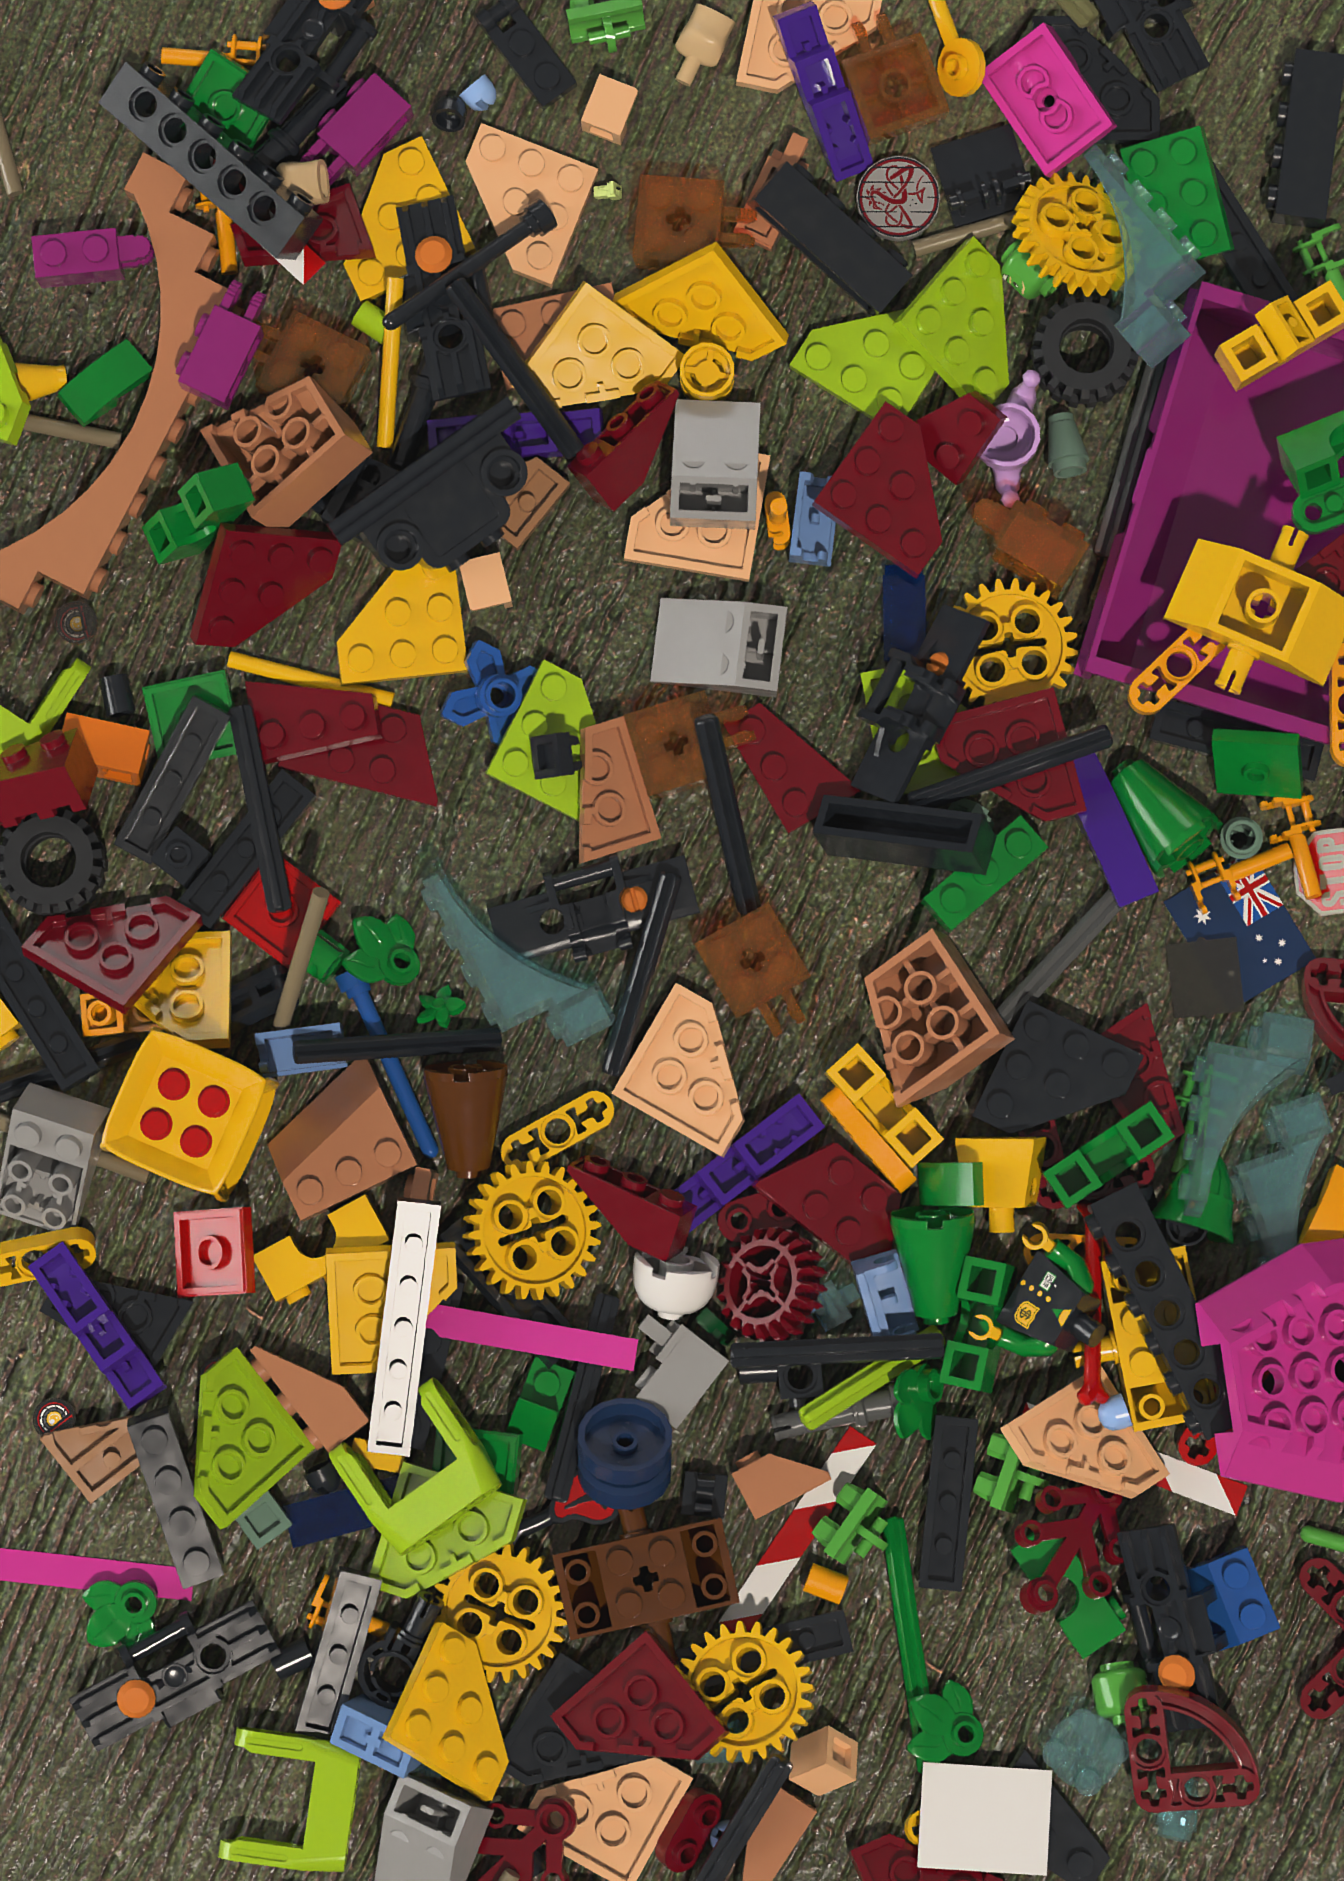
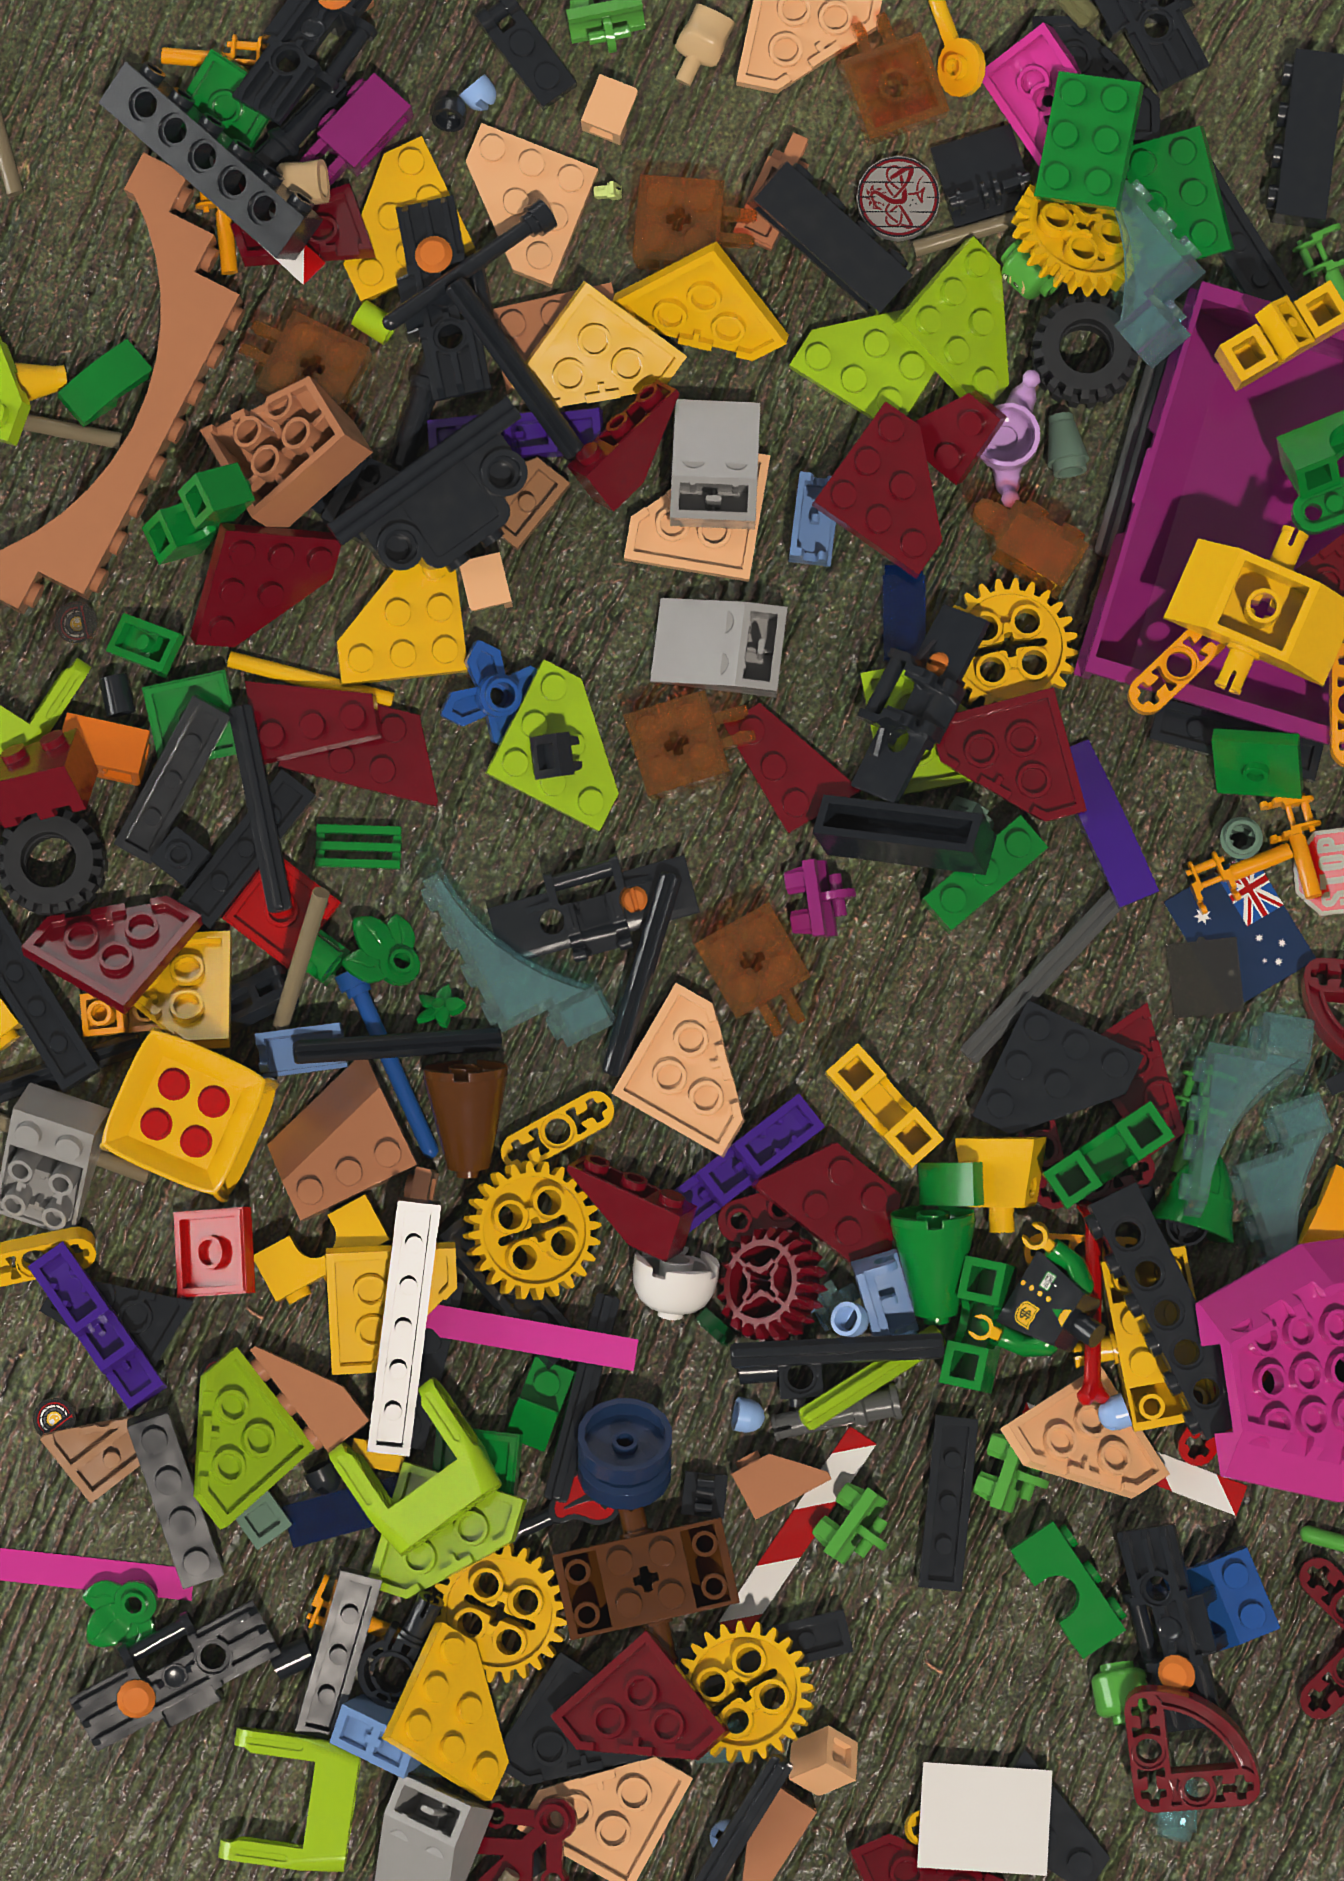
magenta hinge [31,227,155,288] -> none
magenta hinge [176,280,267,410] -> none
yellow bar [376,277,404,448] -> none
nougat wing [579,716,661,864] -> none
light grey hinge [635,1314,729,1429] -> none
dark red plate [655,1787,723,1873] -> none
yellow wheel [680,343,734,401] -> none
black axle [694,713,761,916] -> none
light orange piece [764,491,791,551] -> none
dark purple slope [773,1,874,182] -> none
light orange hinge [803,1563,849,1605] -> none
light orange beam [820,1086,917,1194] -> none
nougat wedge [864,928,1015,1108] -> none
green axle [882,1516,940,1774] -> none
green plate [893,1364,944,1440] -> none
green plate [906,1680,984,1763] -> none
black axle [907,725,1113,808] -> none
dark red plant [1014,1484,1124,1615] -> none
clear light blue piece [1042,1708,1129,1796] -> none
green cone [1111,758,1224,878] -> none
none -> green slope [106,613,185,679]
none -> green tile [315,824,402,870]
none -> light blue hinge [731,1397,765,1433]
none -> magenta hips [784,859,857,938]
none -> light blue hinge [831,1301,869,1337]
none -> green plate [1034,71,1144,211]

